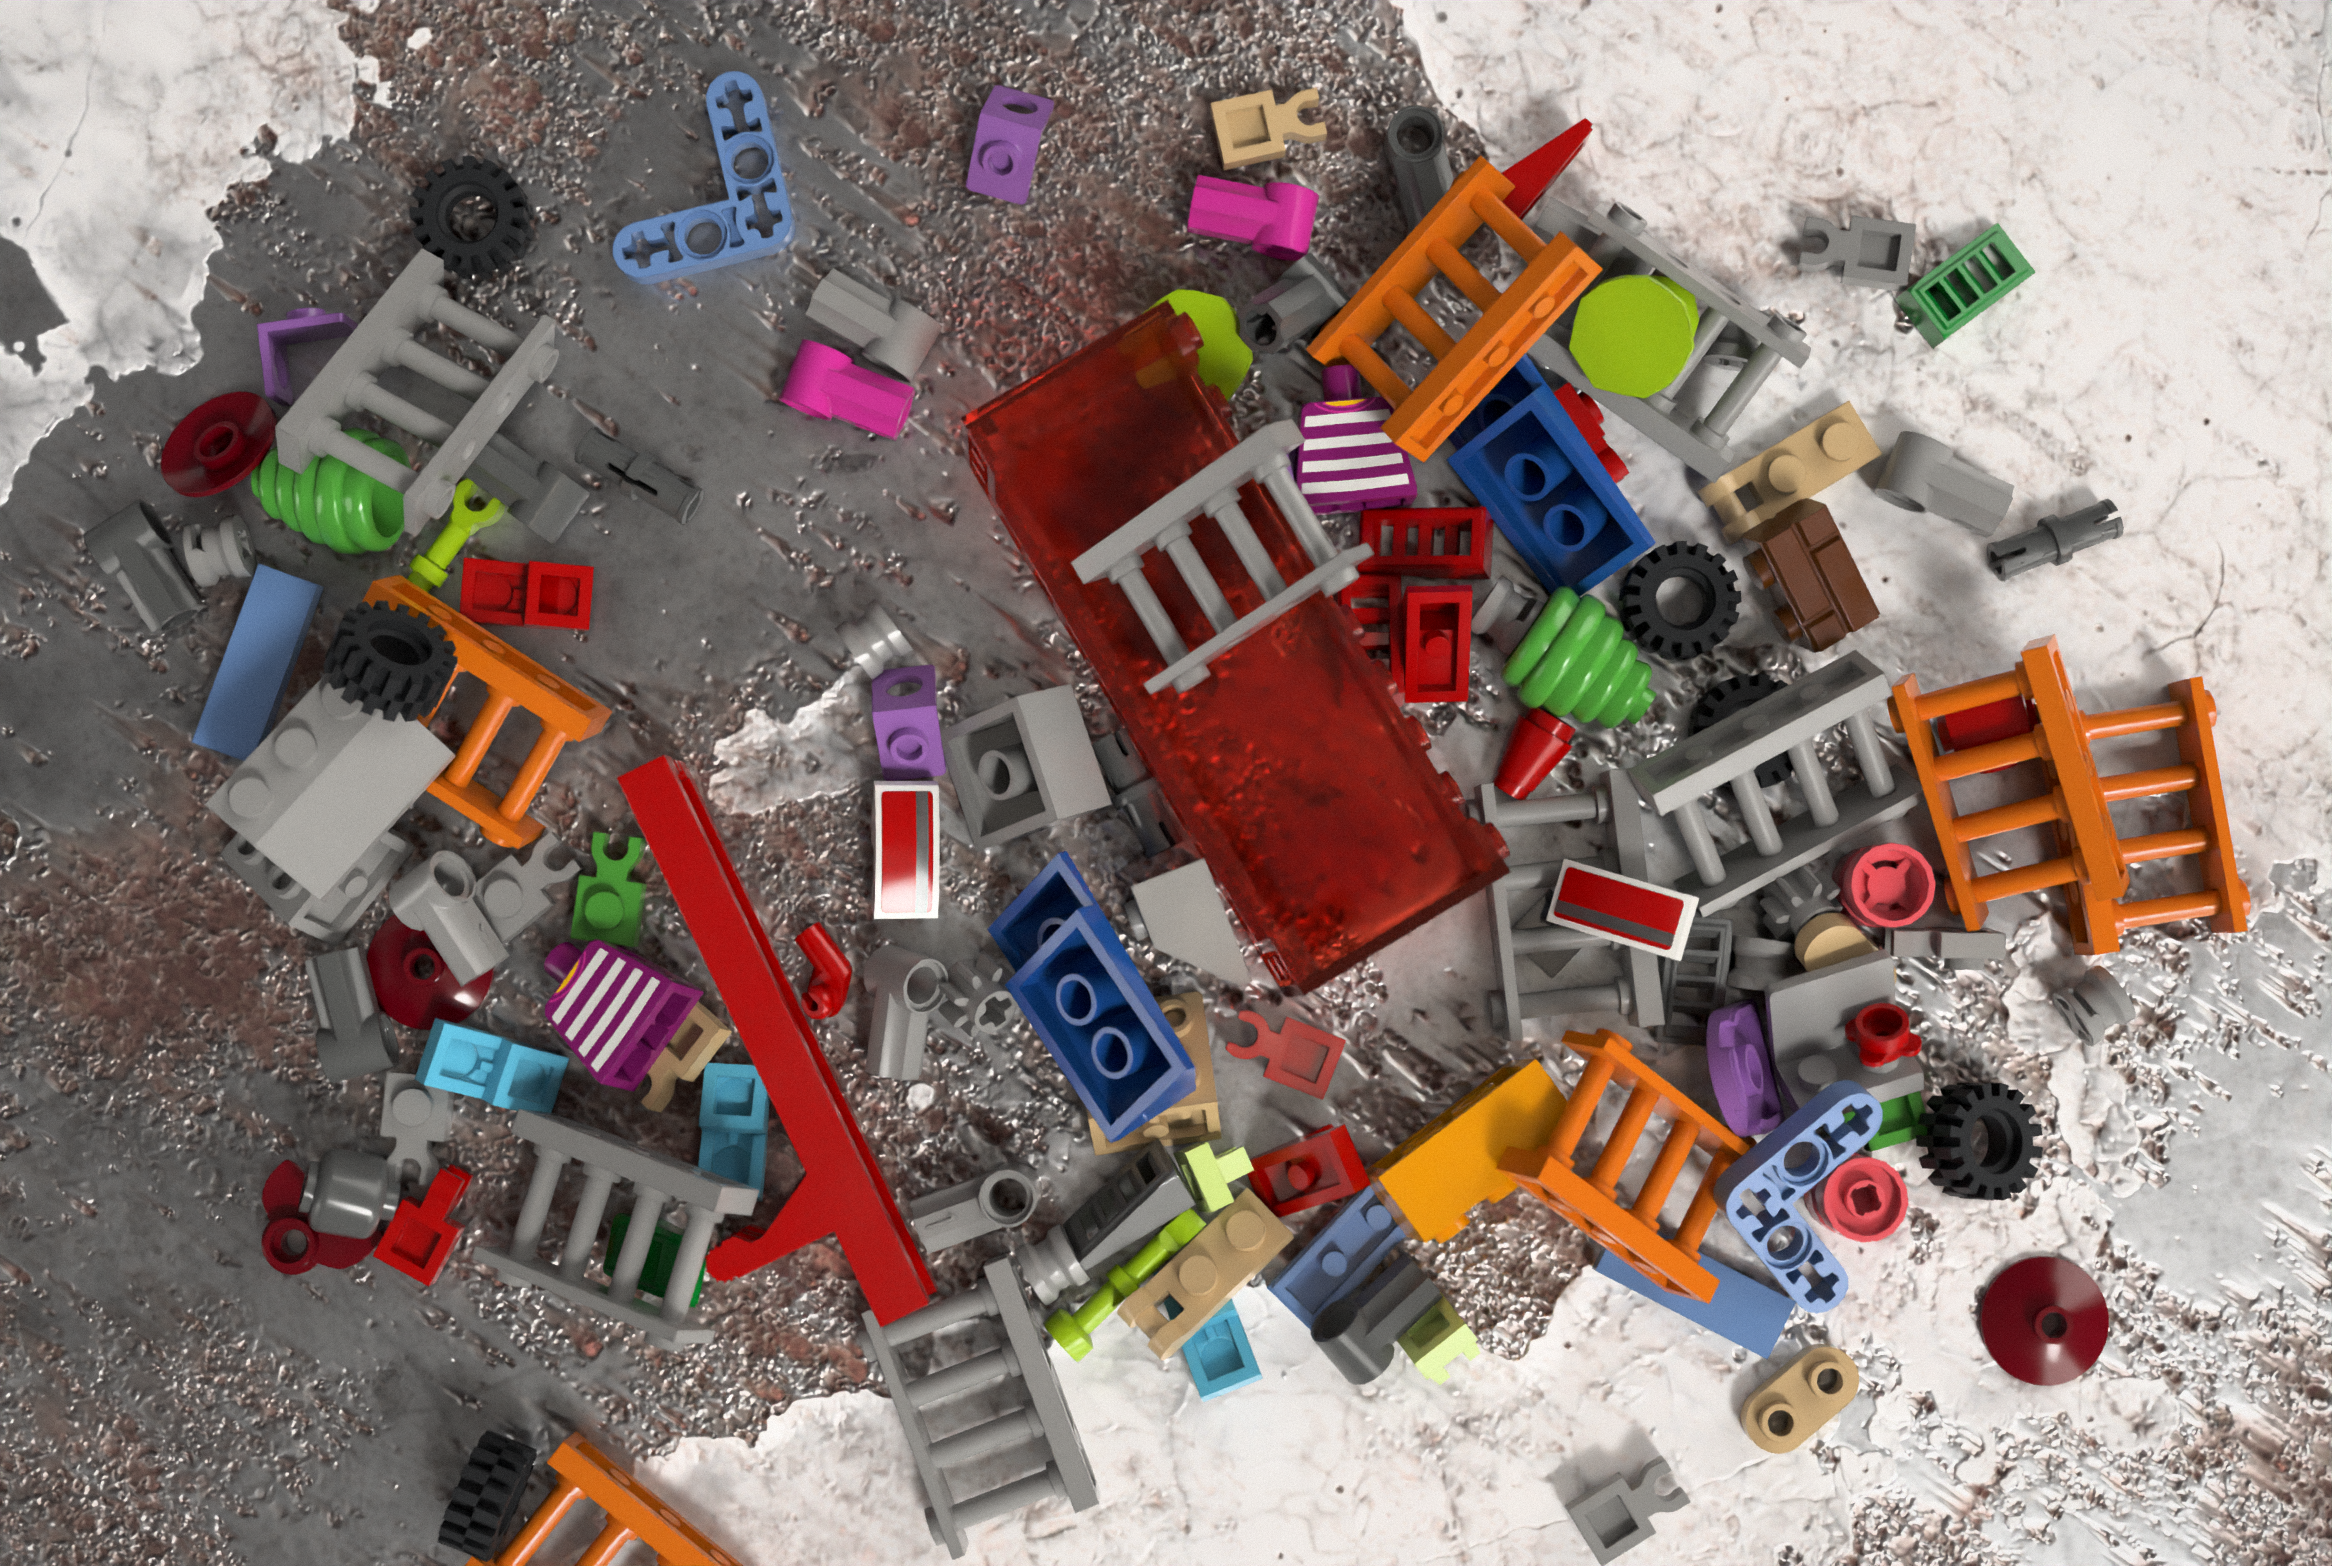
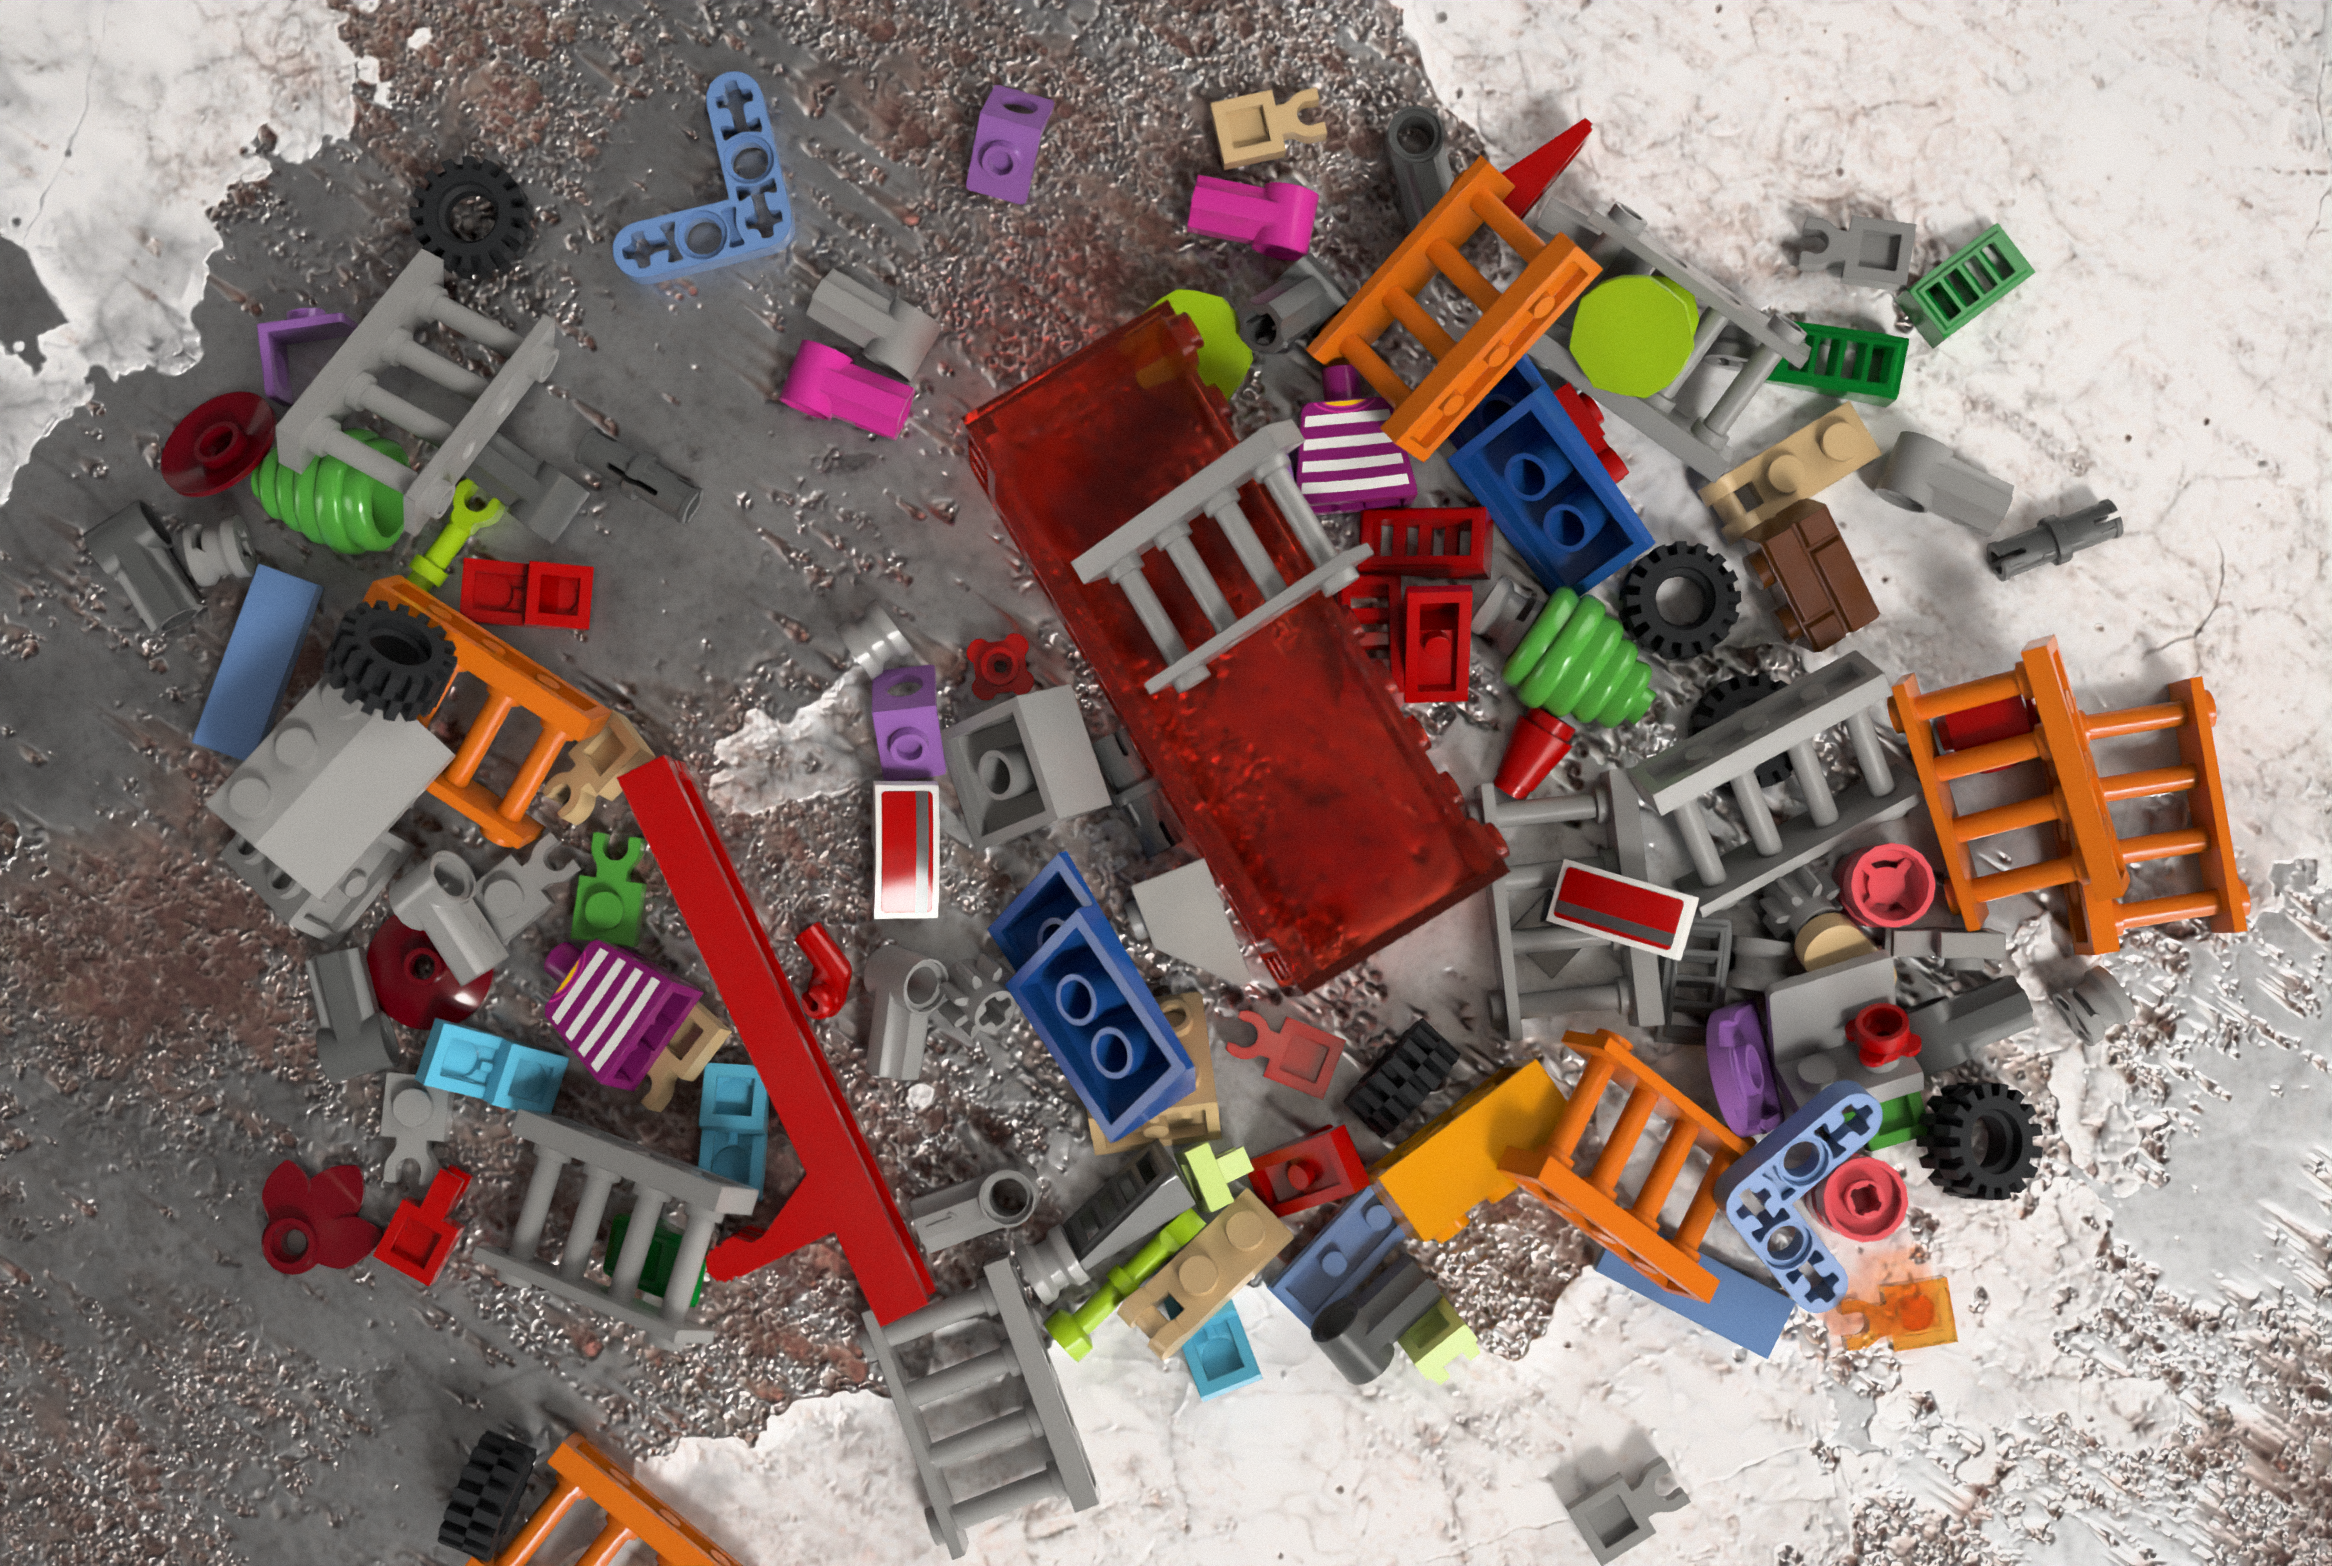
dark grey head [298,1148,400,1239] -> none
tan plate [1741,1344,1859,1454] -> none
dark red dish [1979,1256,2109,1386] -> none
none -> tan plate [542,708,656,825]
none -> red plate [966,633,1034,701]
none -> black tyre [1343,1018,1461,1138]
none -> green slope [1764,321,1909,408]
none -> clear orange plate [1836,1275,1958,1352]
none -> dark grey piece [1904,975,2035,1076]

